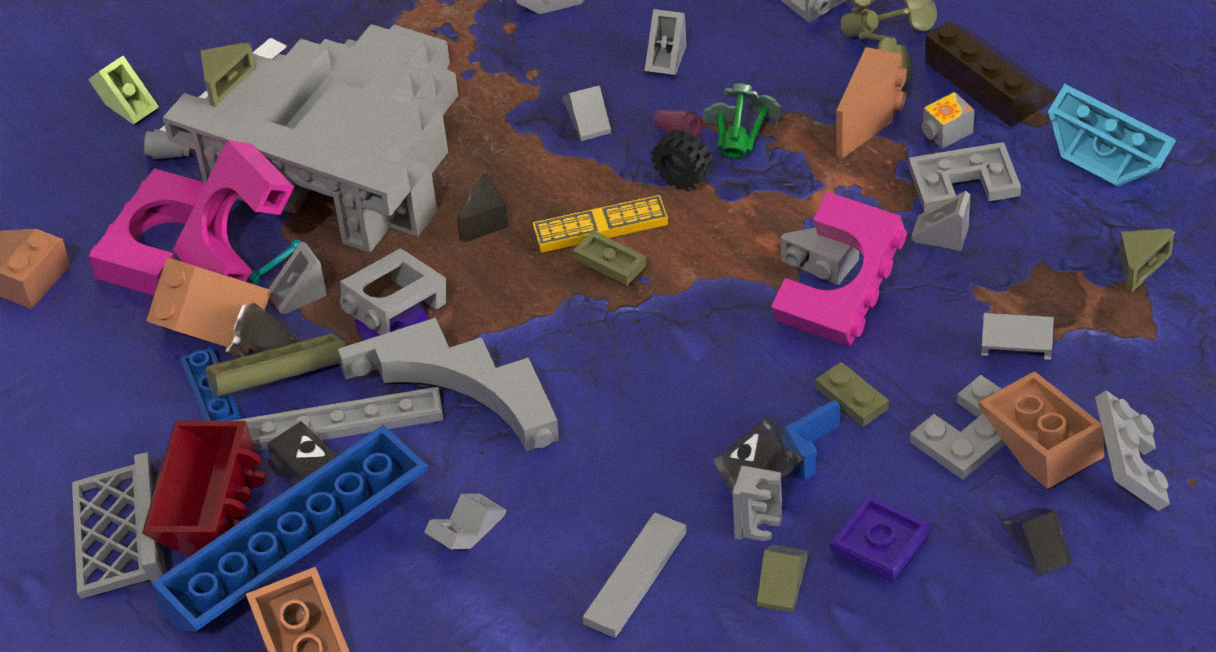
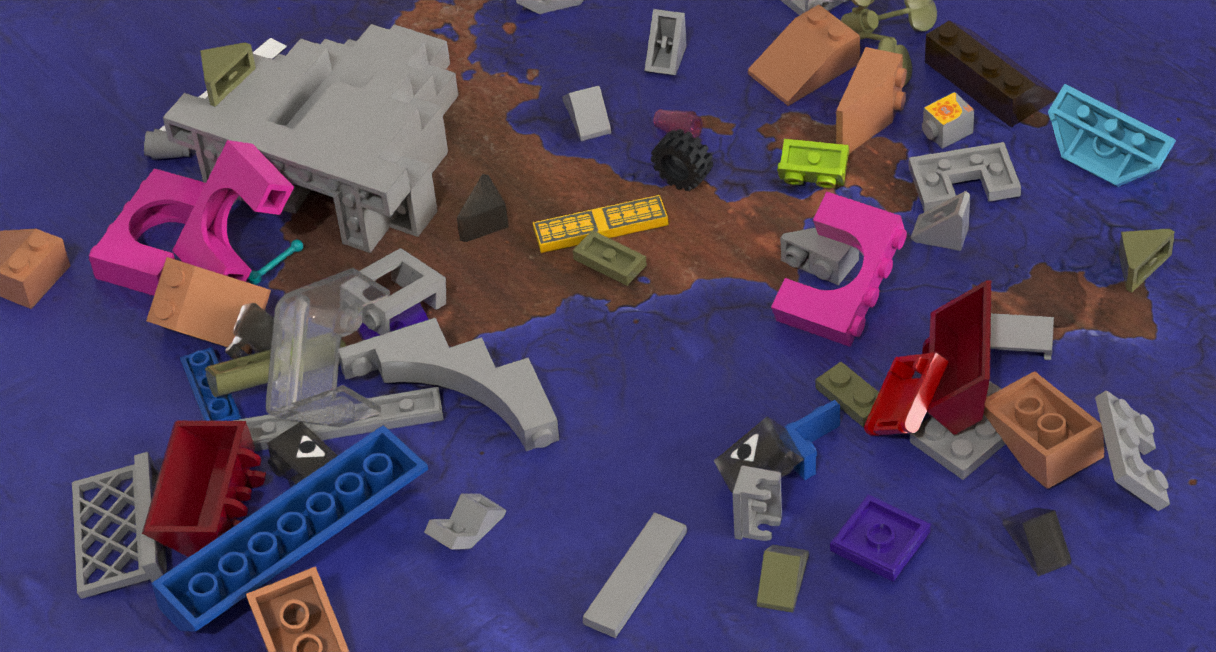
yellowish green slope [88,56,159,124] -> none
light grey slope [269,242,327,314] -> none
plant [703,82,782,159] -> none
none -> clear windscreen [266,268,390,427]
none -> nougat slope [748,4,860,106]
none -> lime bracket [777,139,849,188]
none -> red container [864,352,949,436]
none -> dark red piece [922,280,991,435]

